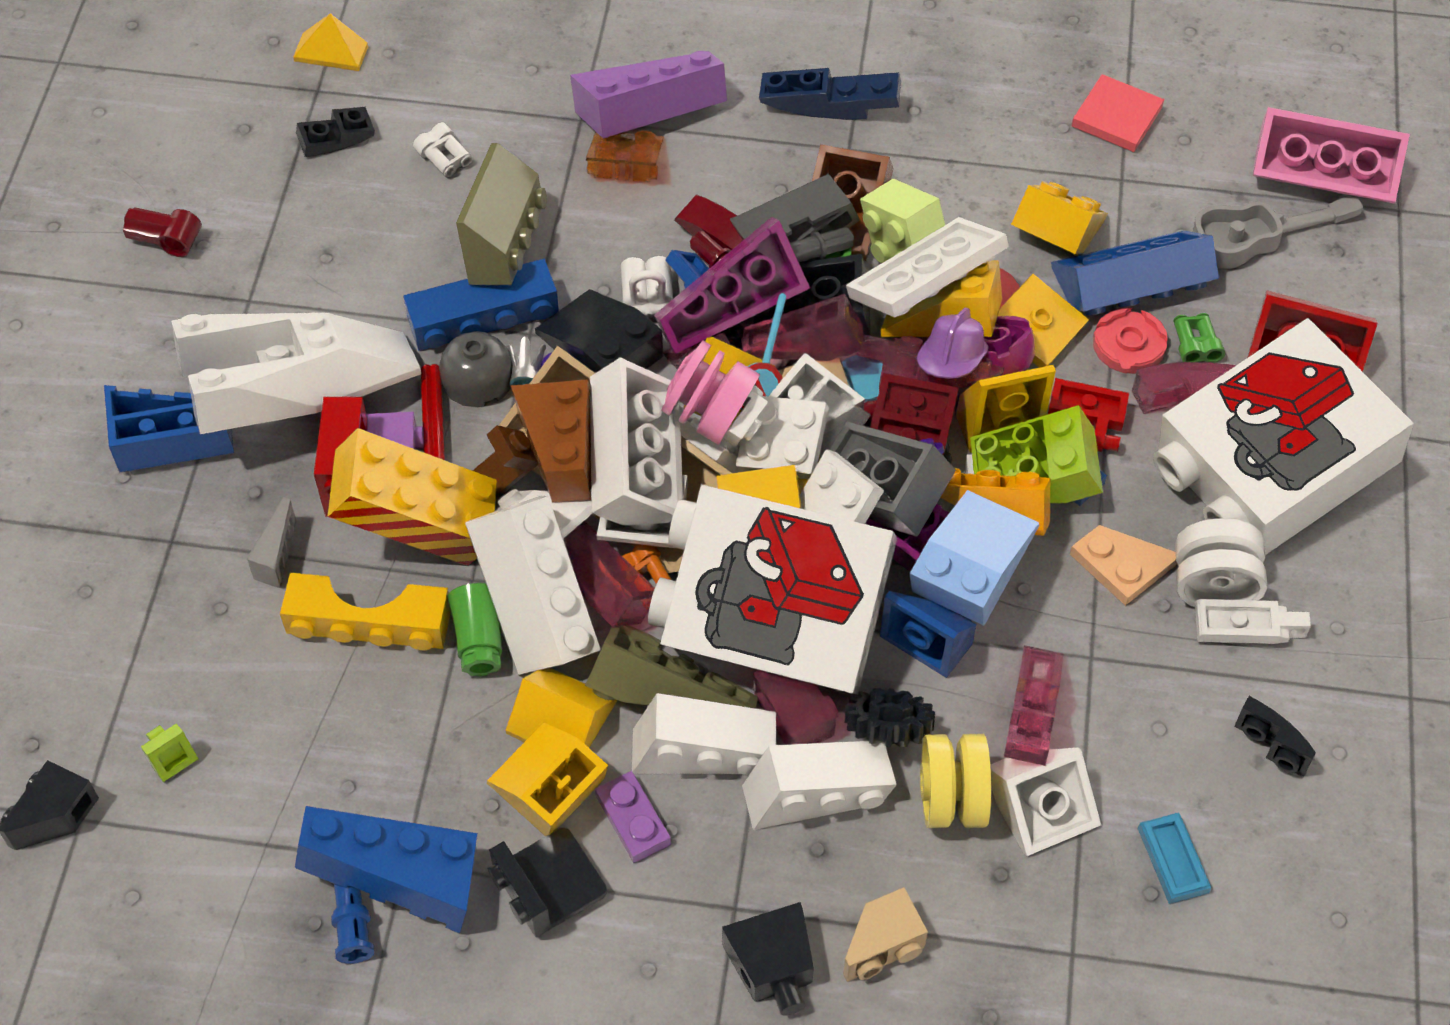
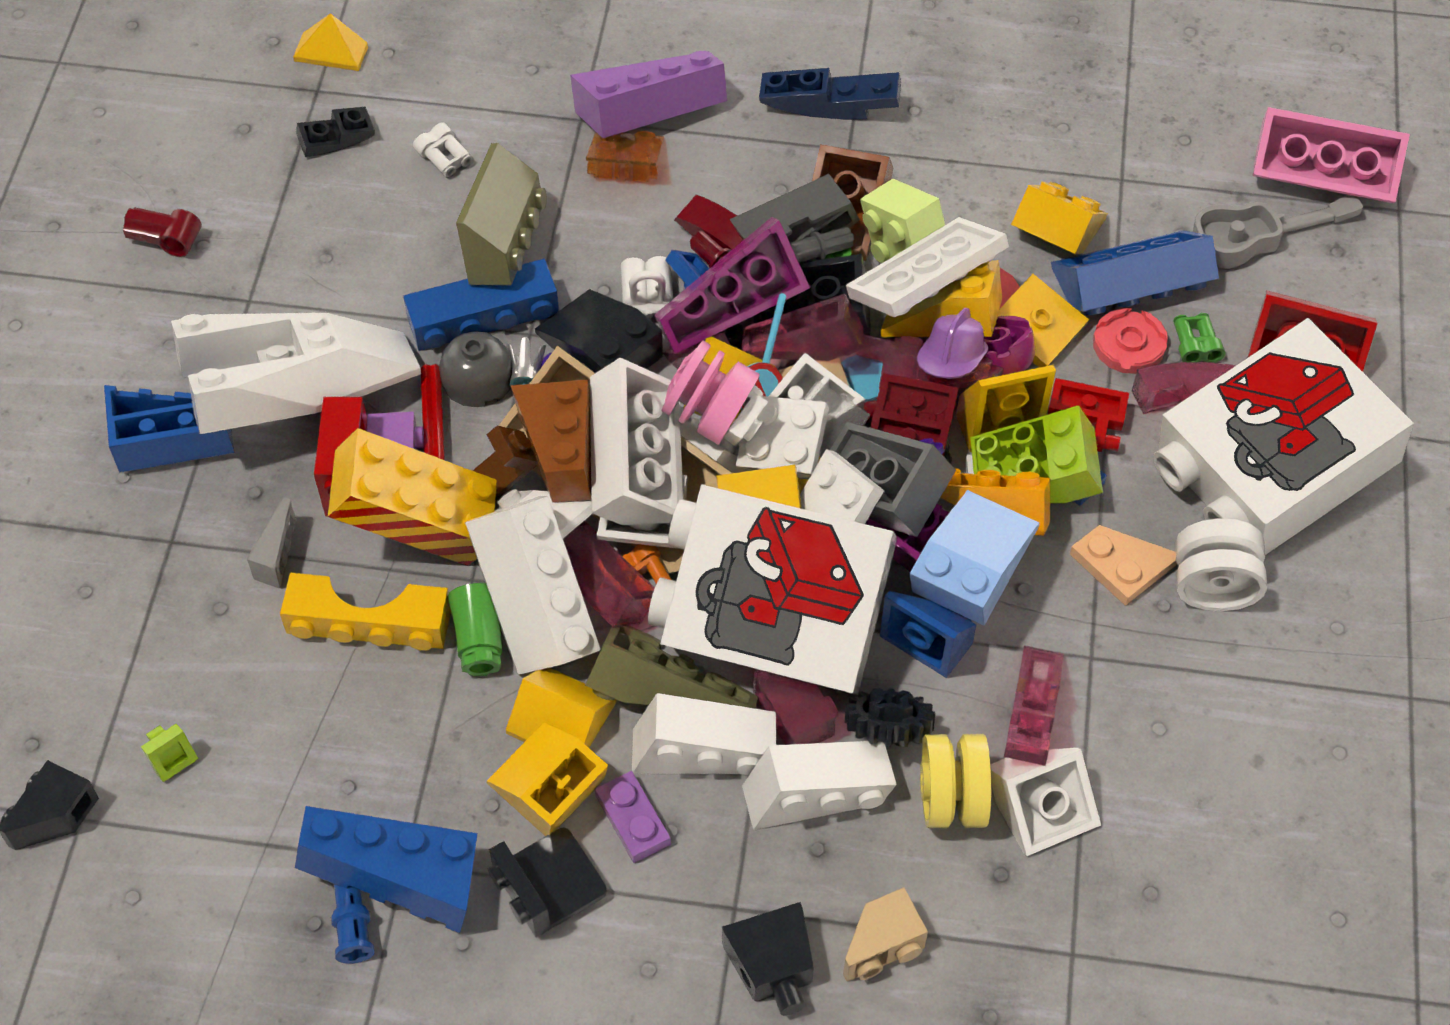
coral tile [1072,74,1164,152] -> none
dark azure tile [1138,812,1211,904] -> none
white hinge [1195,599,1311,644] -> none
black slope [1234,696,1316,777] -> none

